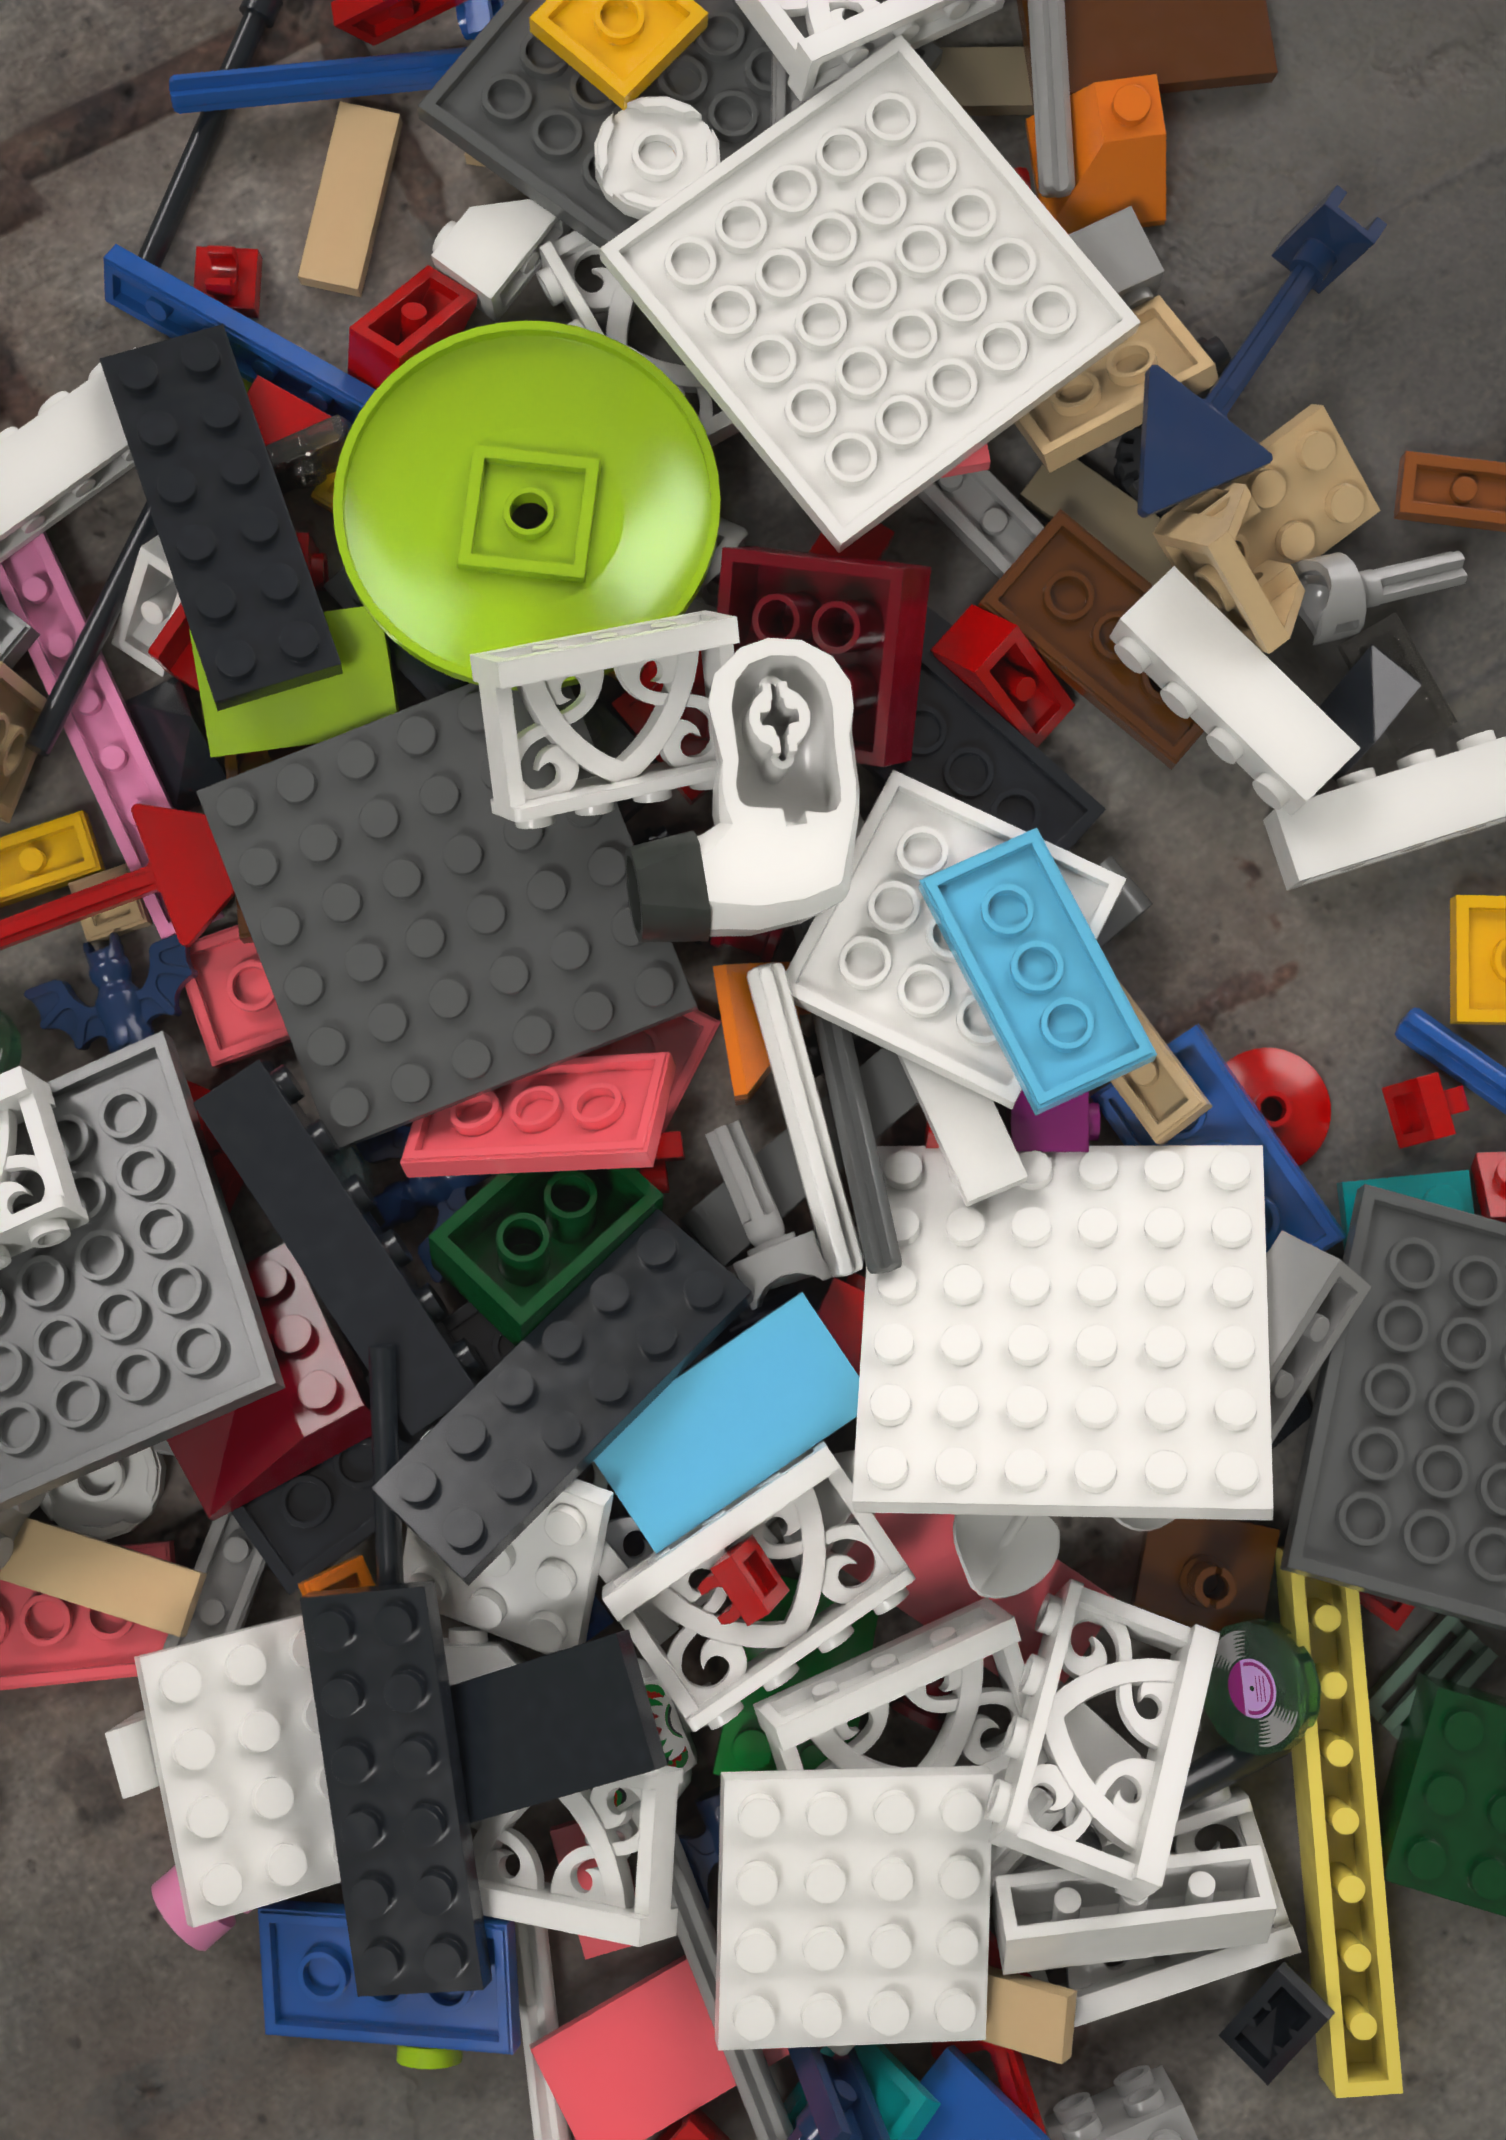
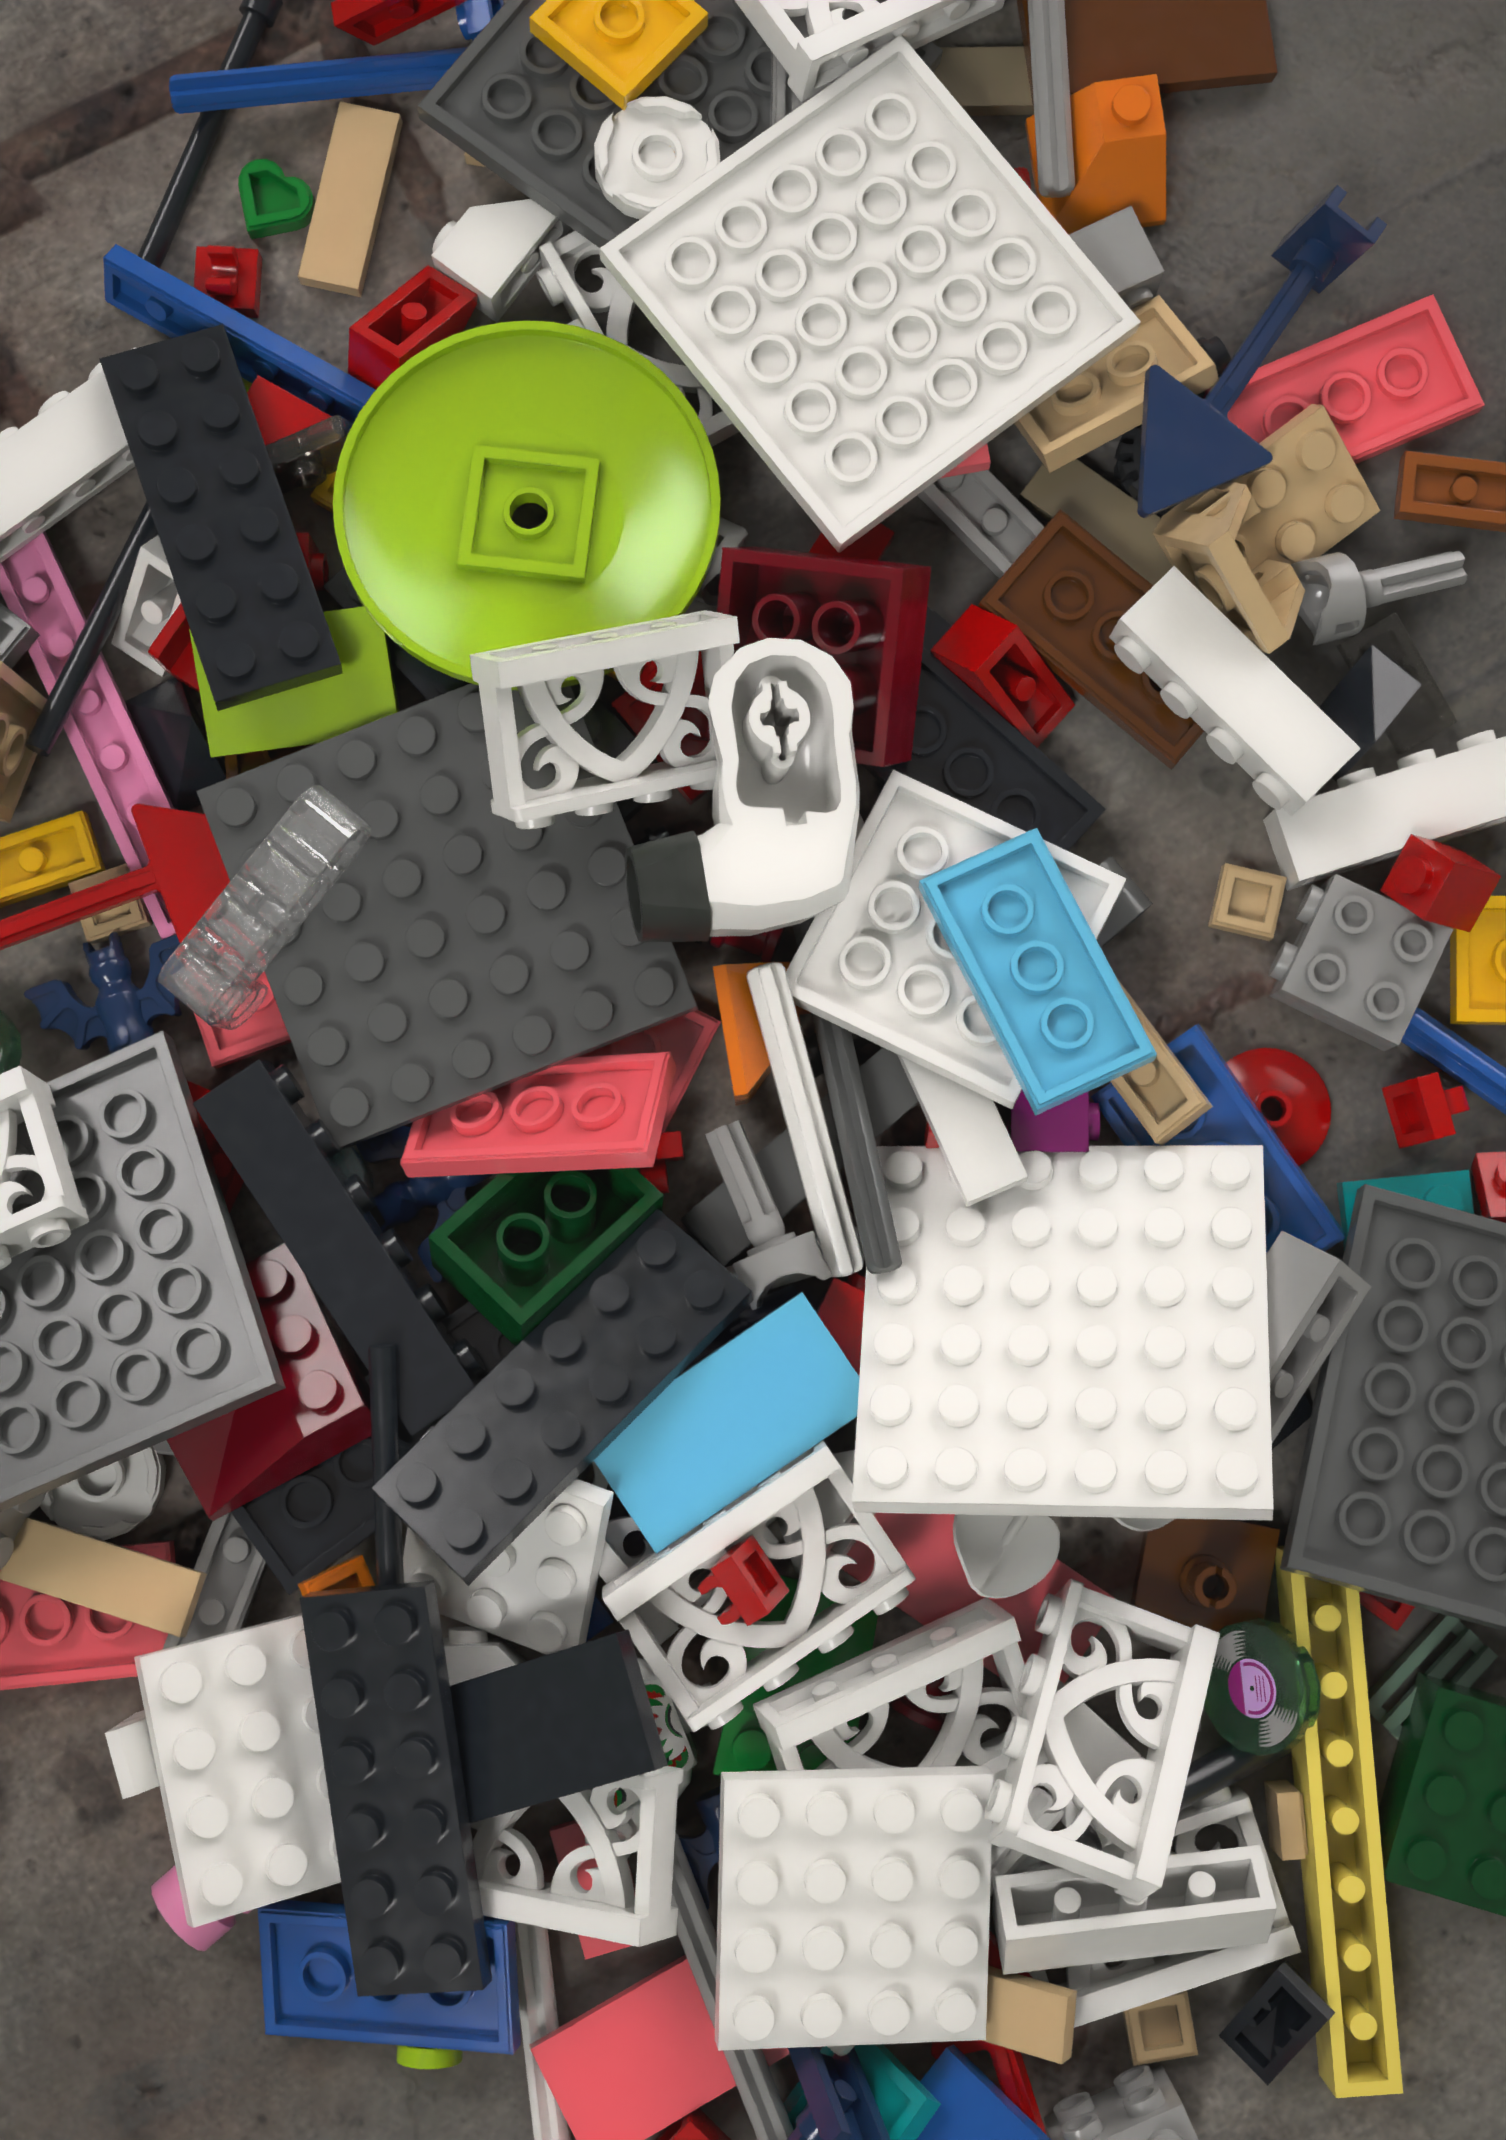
none -> clear beam [158,785,371,1030]
none -> green tile [238,159,316,240]
none -> tan tile [1122,1990,1198,2066]
none -> coral tile [1203,294,1485,464]
none -> tan tile [1208,863,1287,941]
none -> tan tile [1264,1780,1308,1861]
none -> light grey brick [1268,874,1453,1051]
none -> red brick [1380,834,1501,932]

